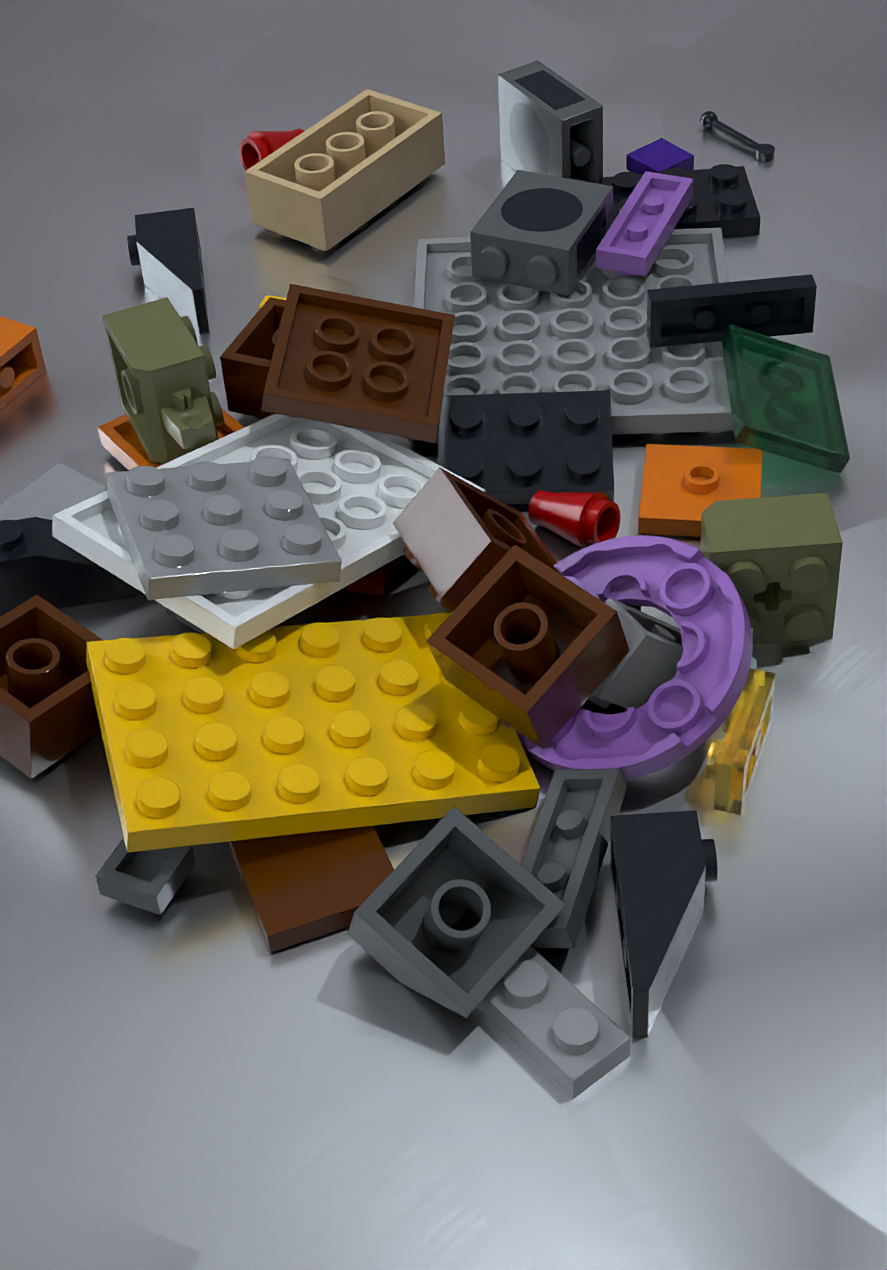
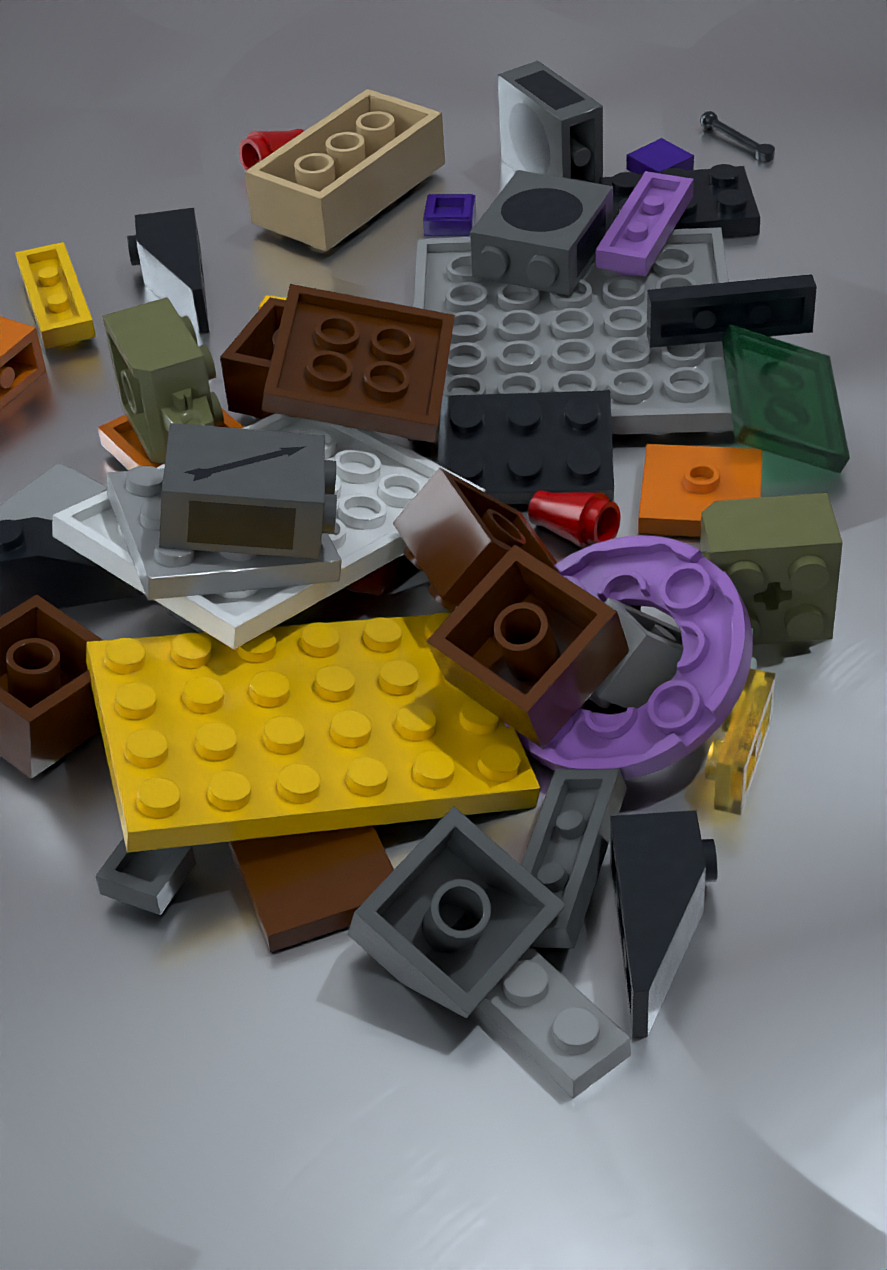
none -> yellow plate [15,242,96,349]
none -> dark grey brick [159,423,337,559]
none -> dark purple tile [423,194,476,236]

